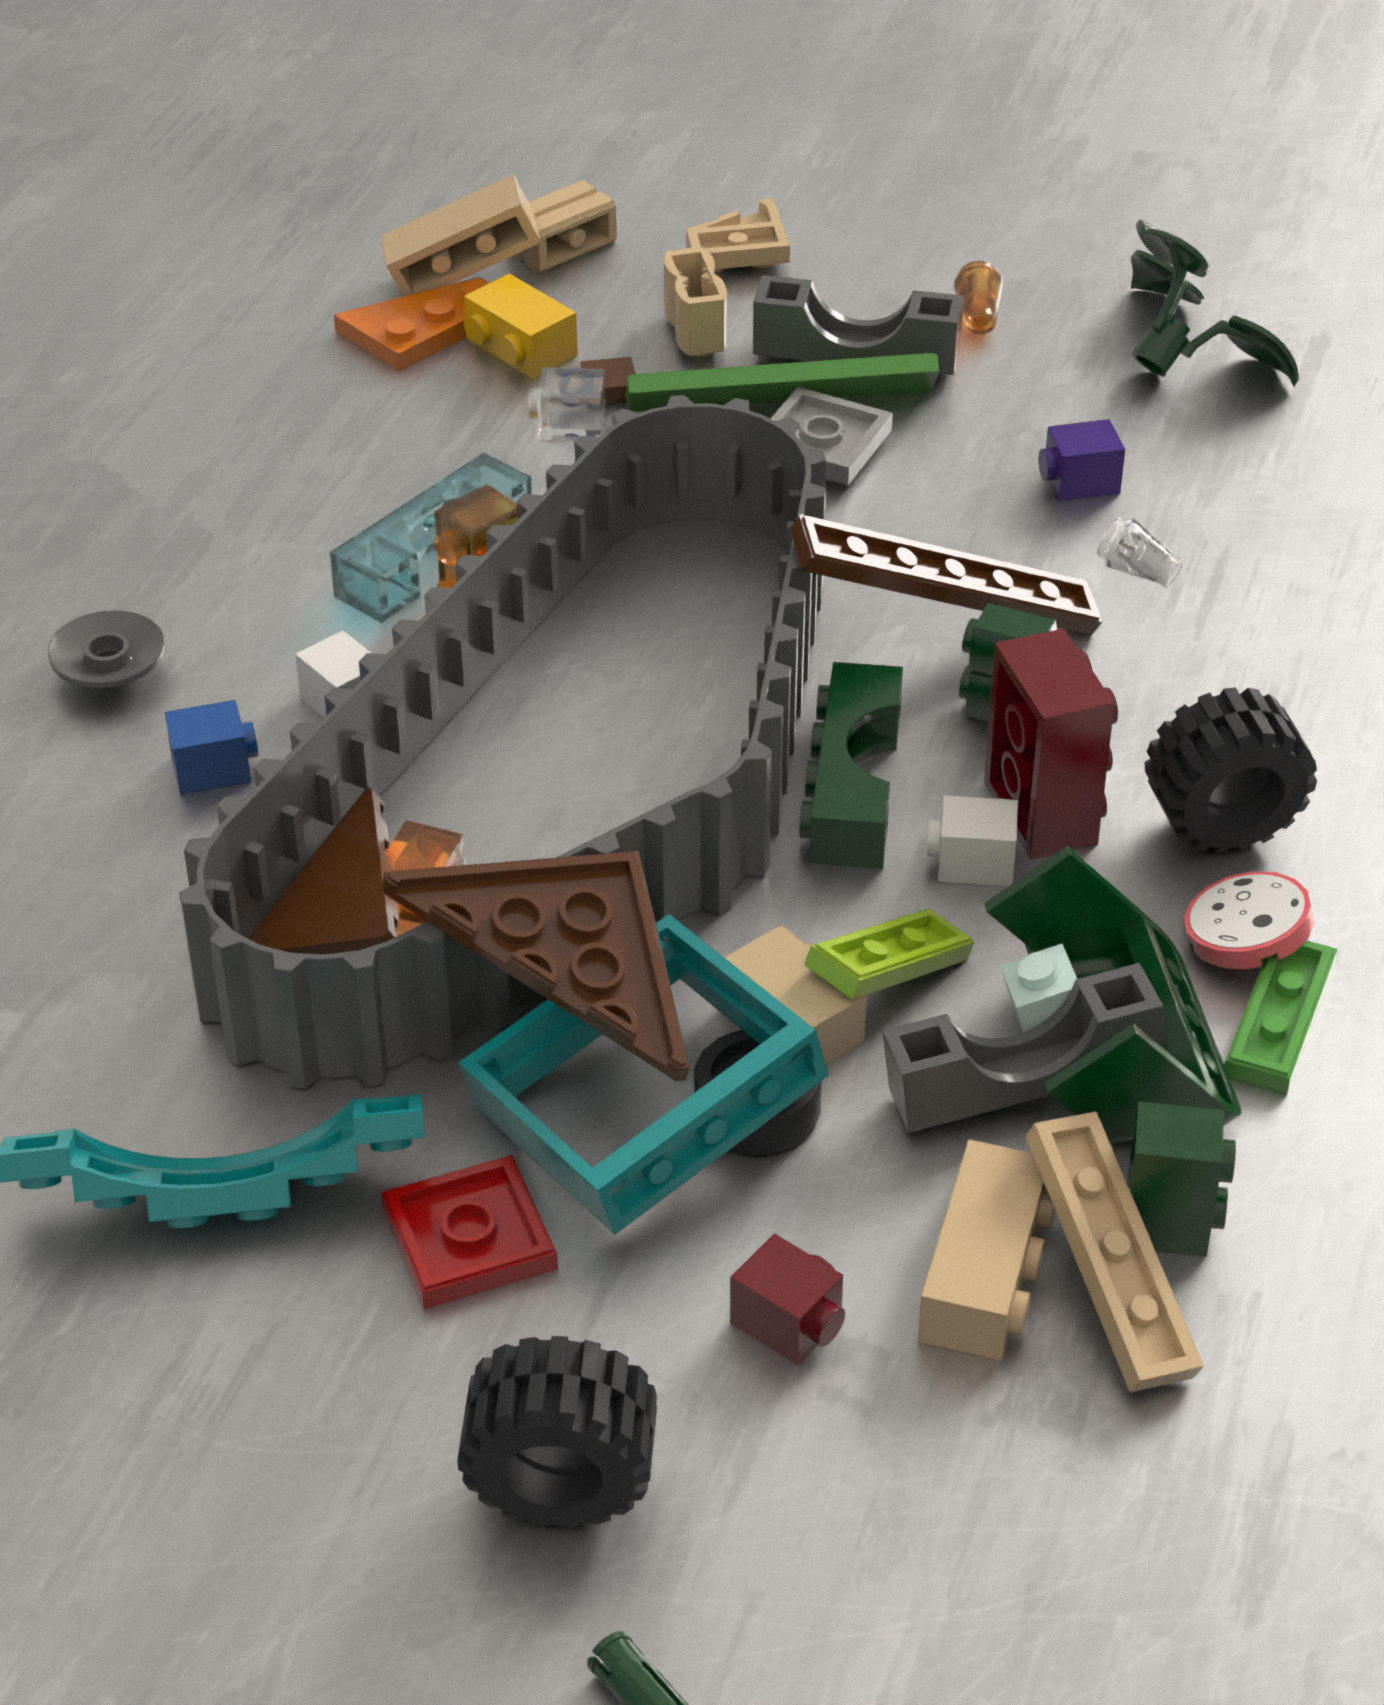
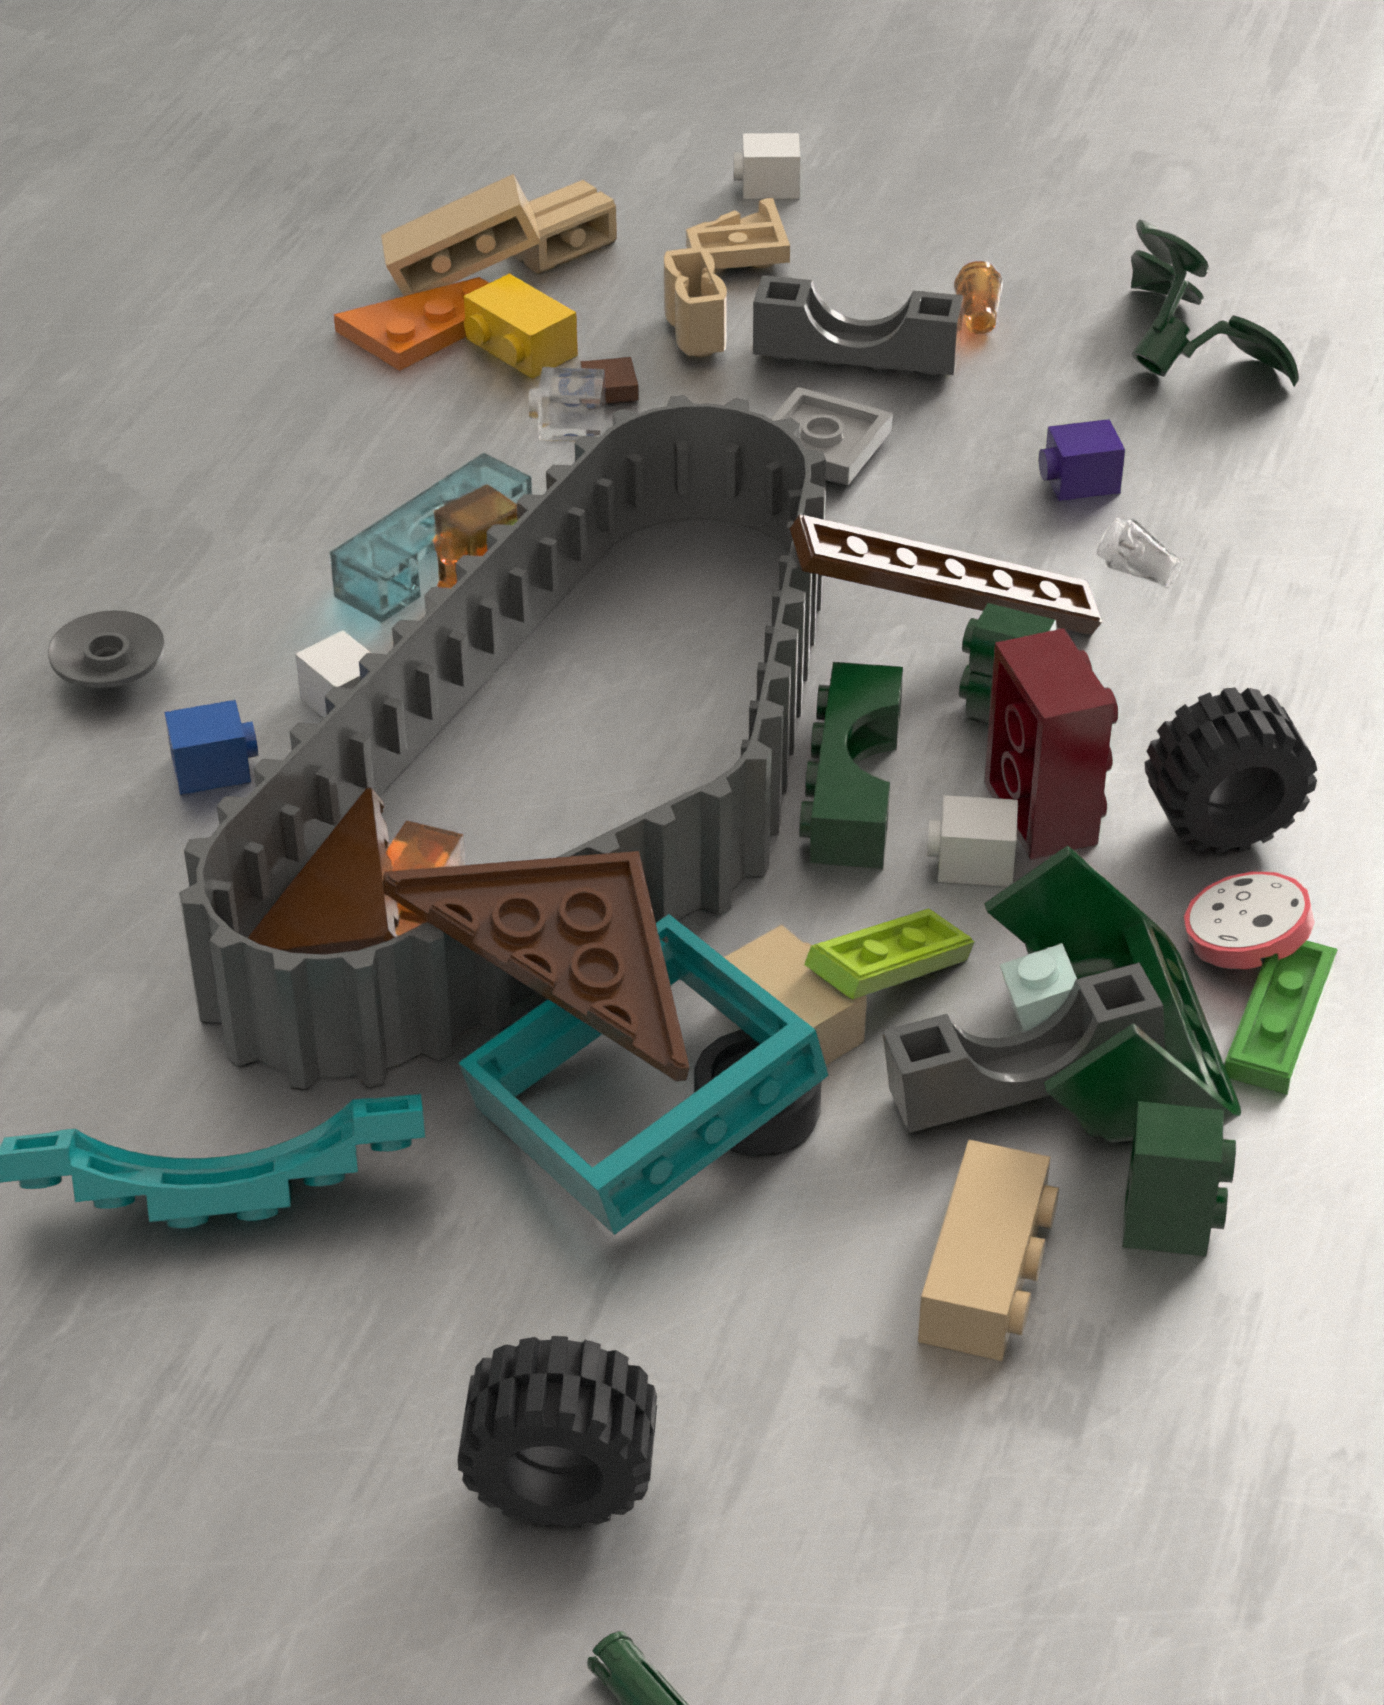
red tile [381,1155,558,1309] -> none
bright green tile [625,353,939,412] -> none
dark red brick [730,1233,845,1365] -> none
tan plate [1025,1112,1204,1393] -> none
none -> white brick [733,133,801,199]

